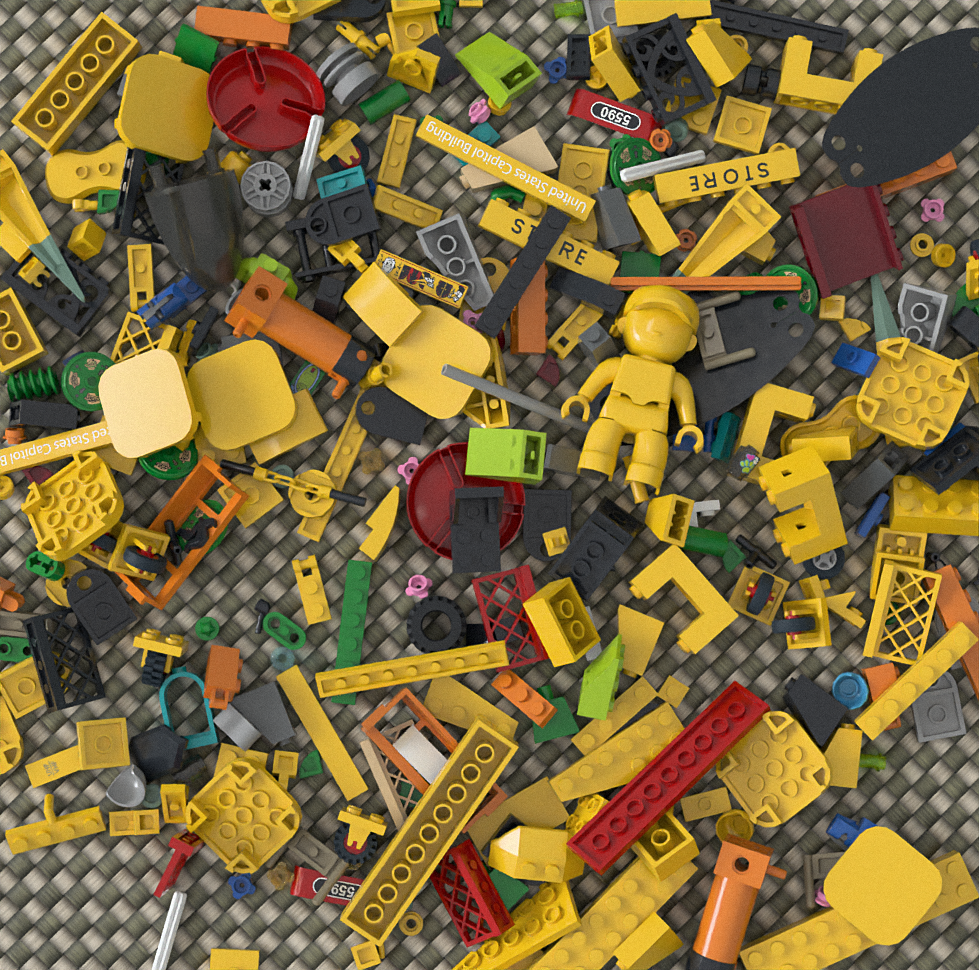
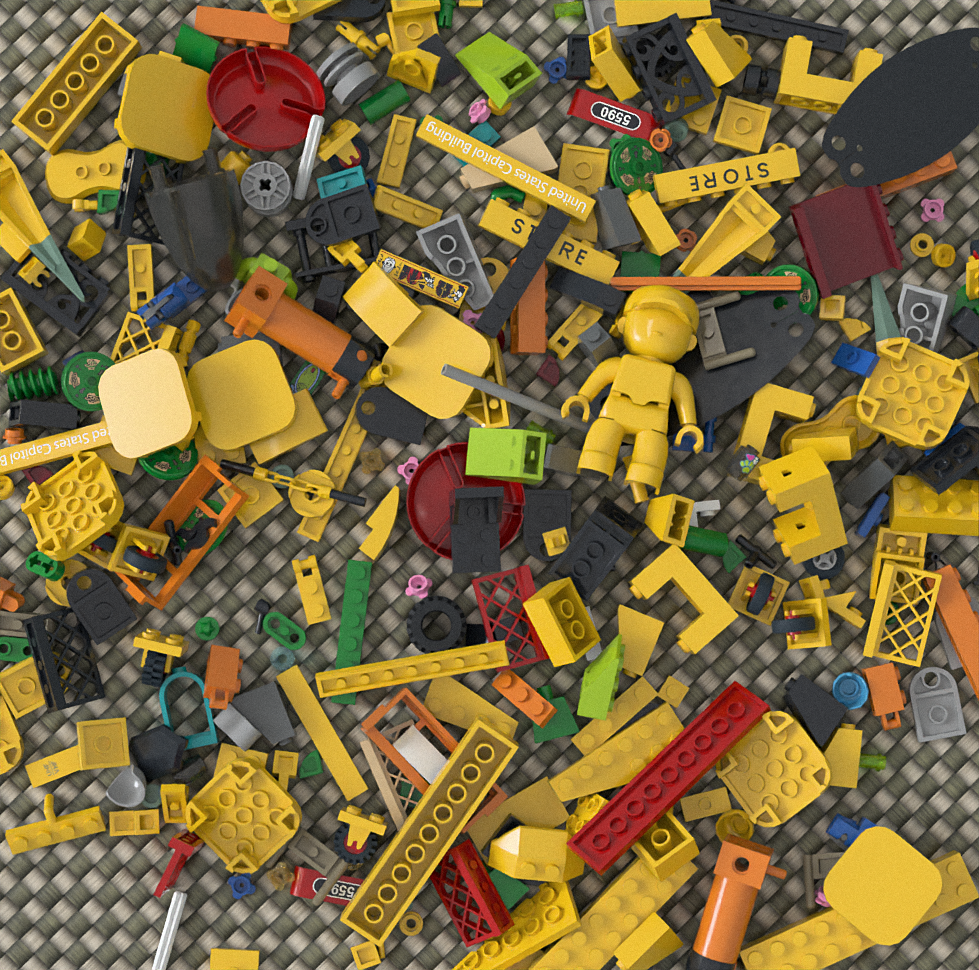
black plate [187,306,219,356] -> none
sand green plate [195,343,218,362] -> none
white axle [620,150,706,182] -> none
teal plate [711,412,741,464] -> none
yellow brick [854,621,979,741] -> none
none -> clear neon green pin [526,420,556,446]

